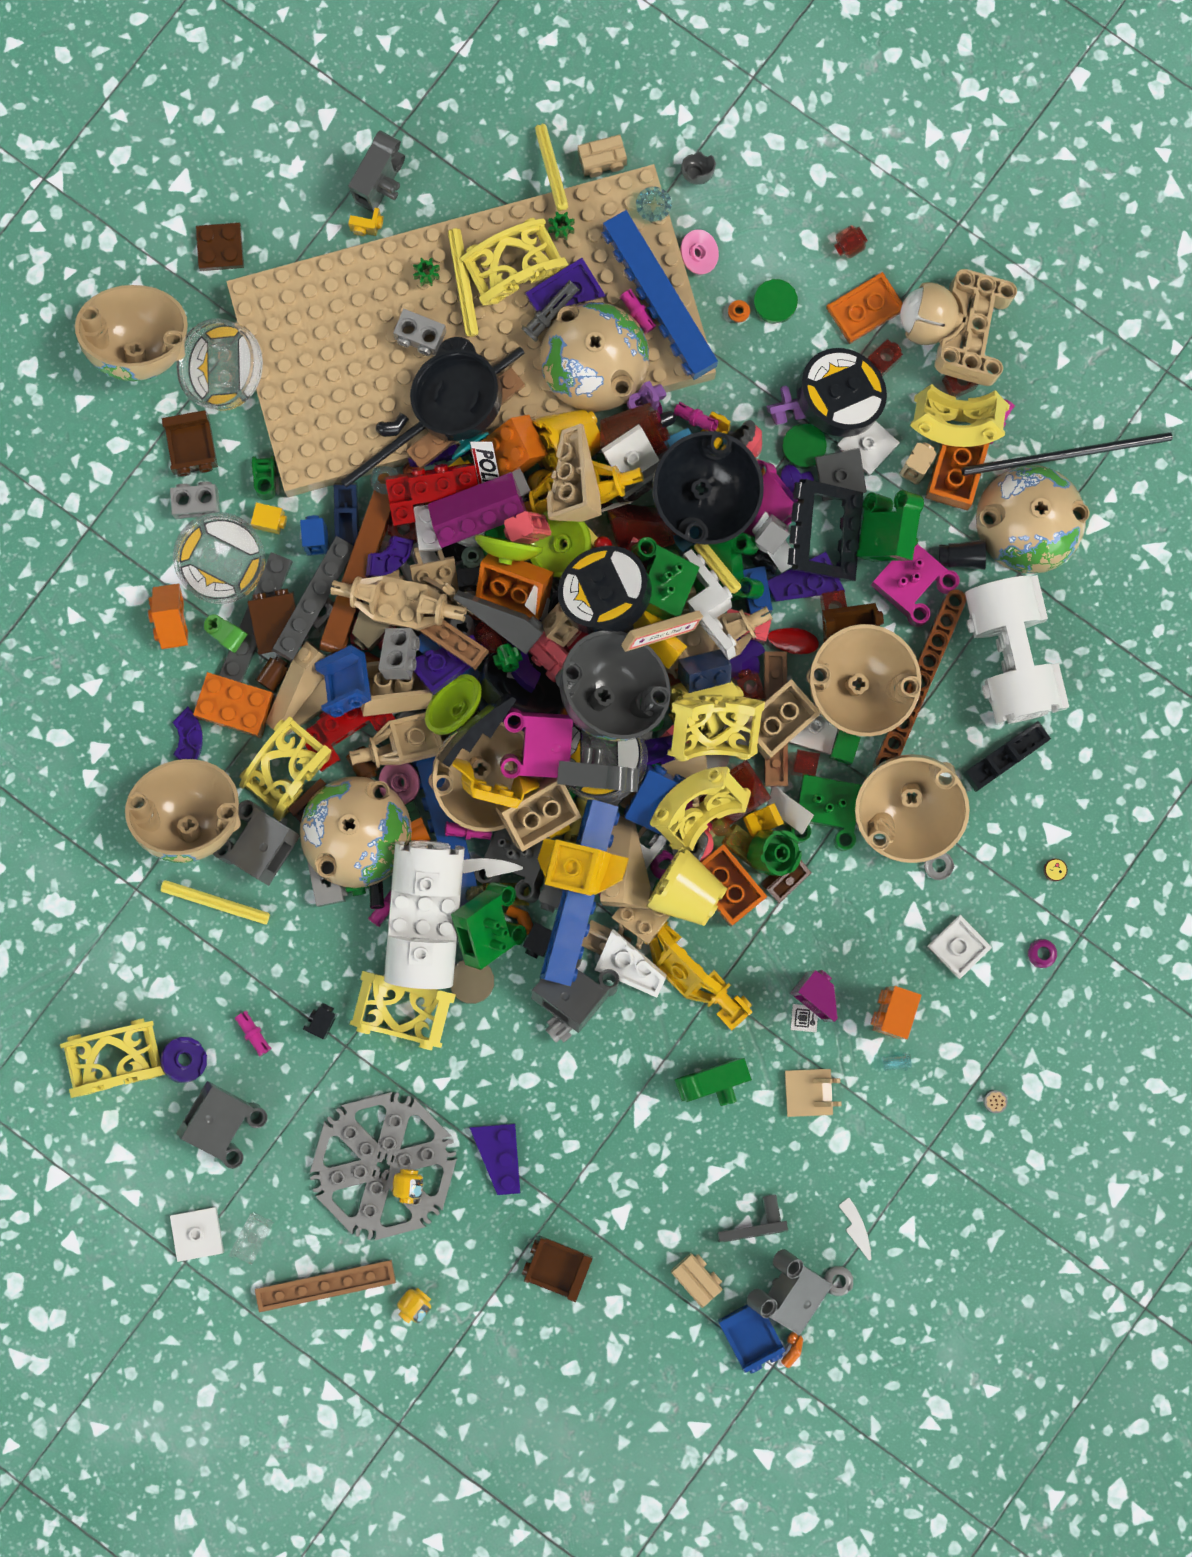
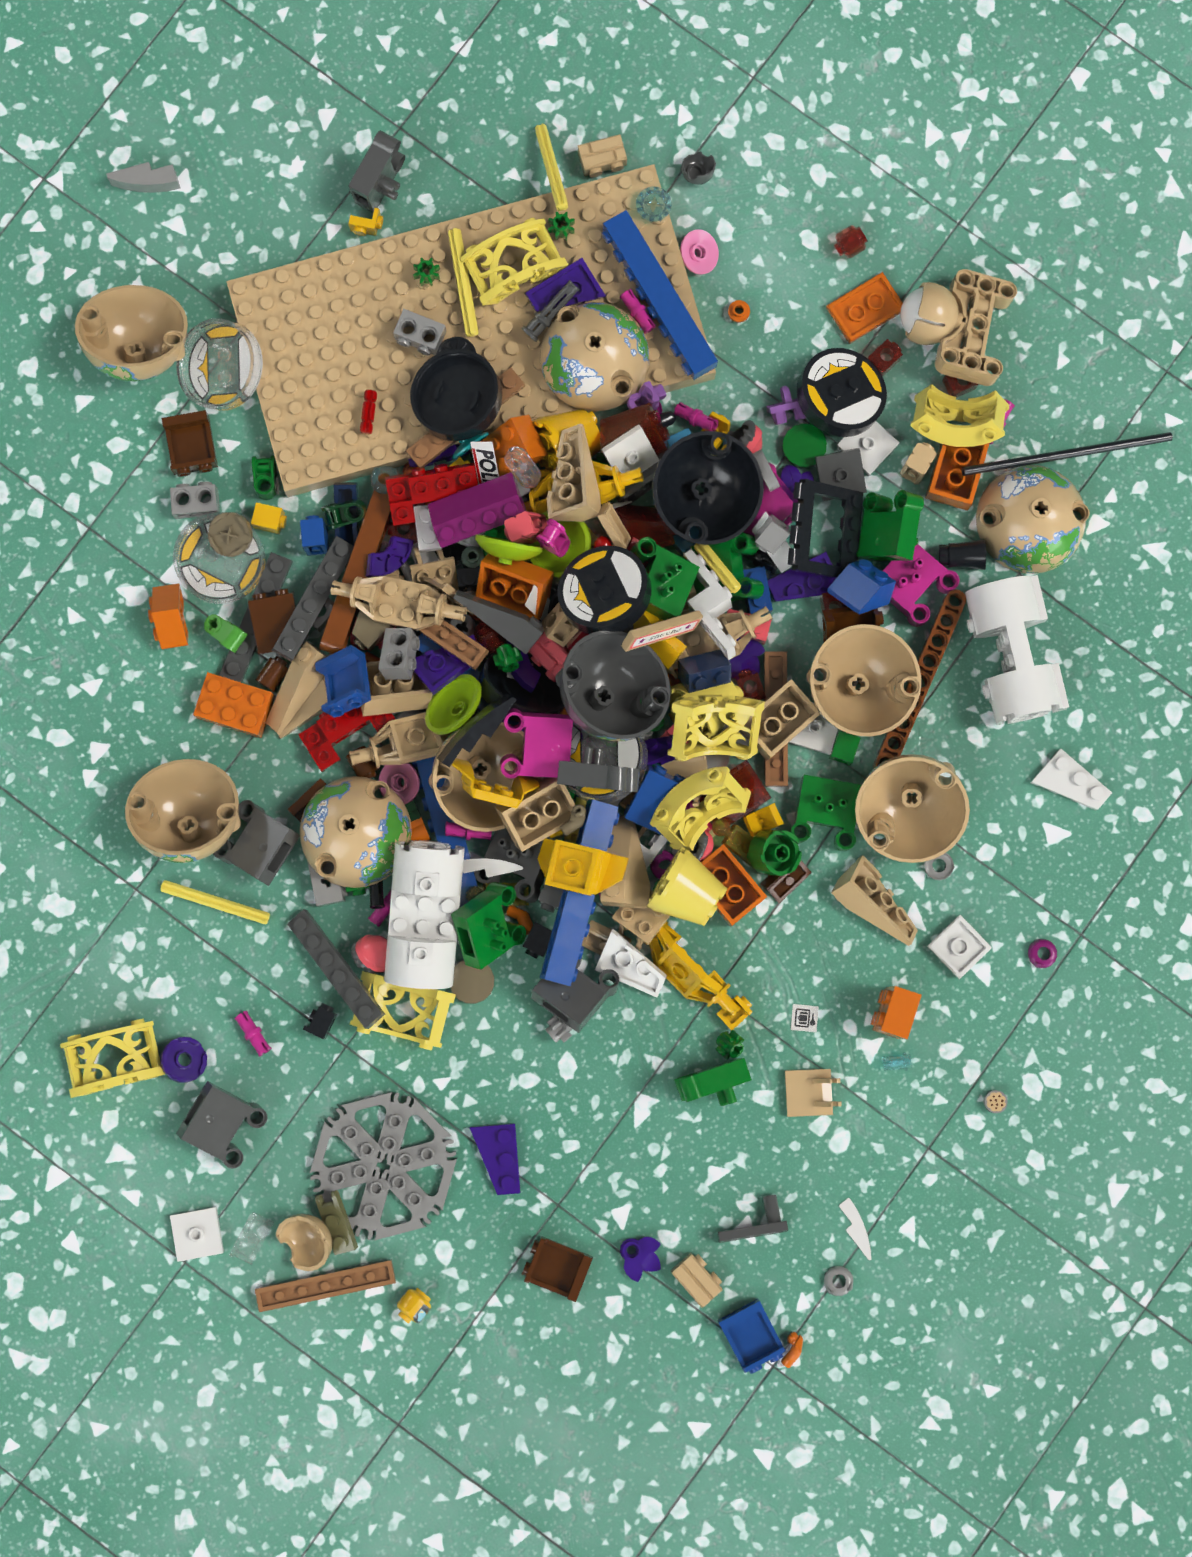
dark purple tile [172,706,203,760] -> none
reddish brown plate [196,222,244,271] -> none
light yellow fence [239,716,331,822] -> none
black piece [341,346,525,488] -> none
black arm [376,413,409,437] -> none
yellow head [392,1169,423,1204] -> none
piece [747,1249,832,1336] -> none
green tile [754,279,798,324] -> none
red arm [768,628,819,655] -> none
white sticker [768,787,814,834] -> none
magenta slope [790,970,838,1022] -> none
clear red brick [791,749,820,776] -> none
black slope [963,721,1051,792] -> none
light yellow tile [1043,859,1068,882] -> none
none -> light grey slope [106,162,181,193]
none -> dark tan tile [208,512,253,557]
none -> tan cylinder [276,1214,332,1271]
none -> dark grey plate [287,909,385,1029]
none -> olive hinge [315,1190,358,1255]
none -> dark green piece [321,499,367,530]
none -> coral hair [351,934,387,974]
none -> red axle [360,390,377,434]
none -> clear plate [504,447,541,488]
none -> dark pink piece [536,519,570,558]
none -> dark tan arm [560,804,586,836]
none -> tan tile [597,502,631,549]
none -> dark purple plate [620,1237,661,1282]
none -> green gear [716,1030,744,1060]
none -> light grey beam [753,450,781,492]
none -> blue slope [827,559,896,614]
none -> tan wedge [831,855,918,946]
none -> white wing [1030,749,1112,810]

